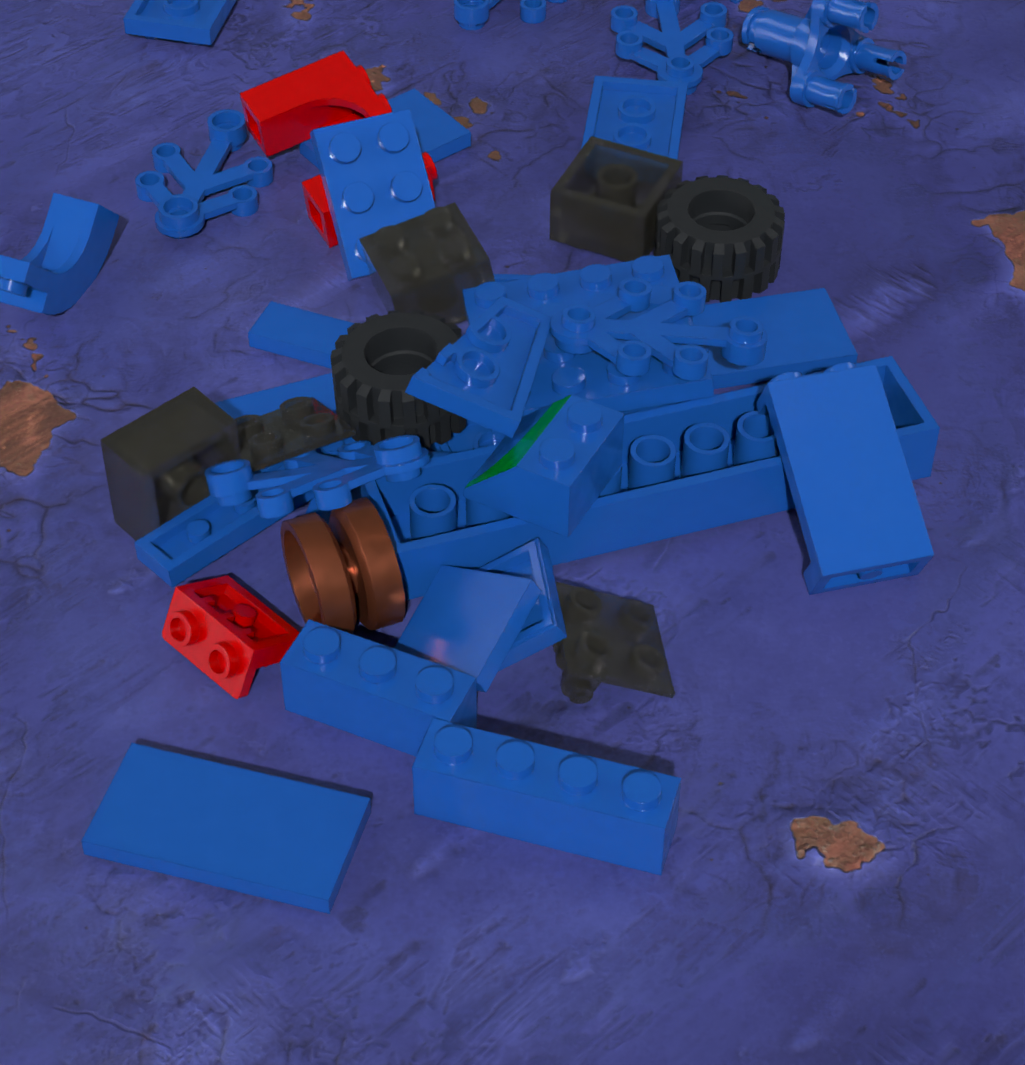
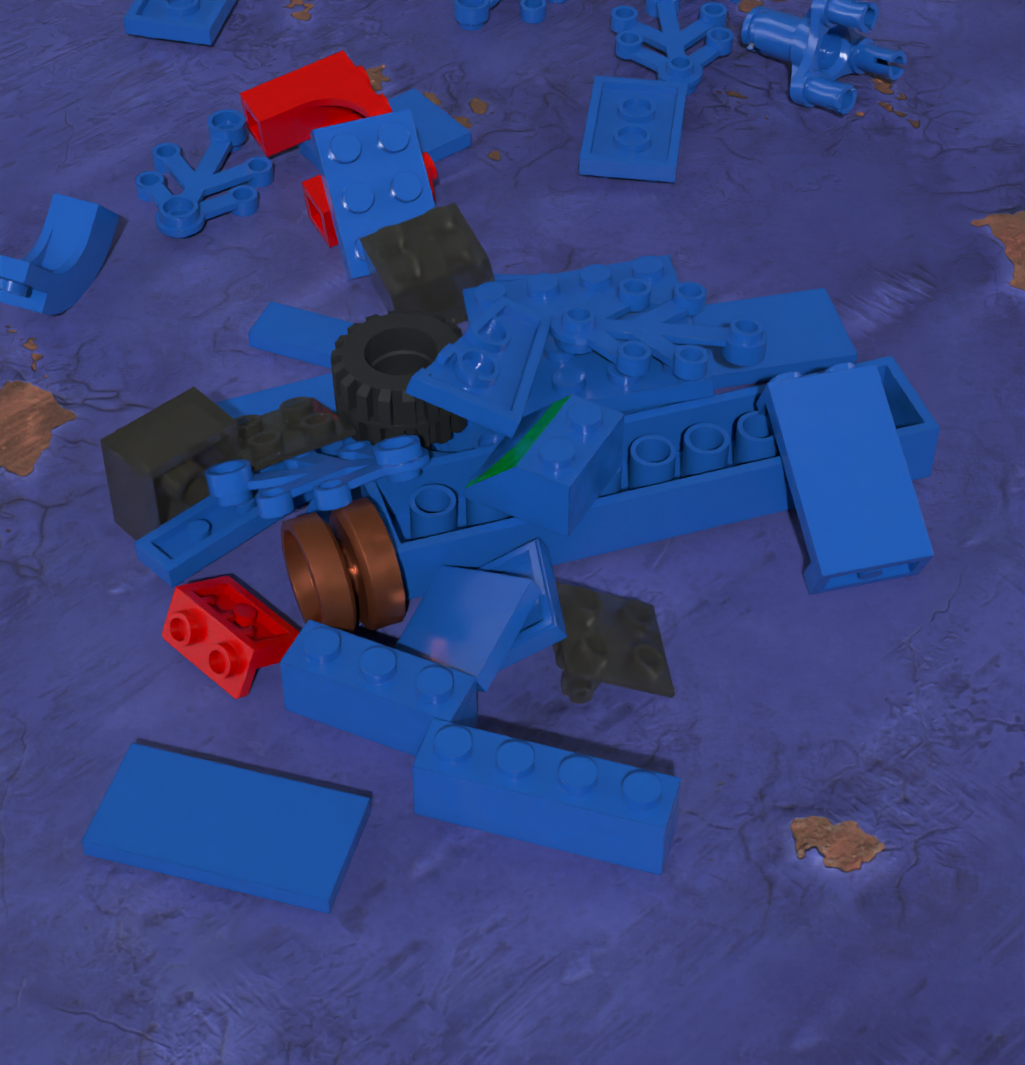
clear smoke brick [550,136,683,262] -> none
black tyre [654,175,785,302] -> none

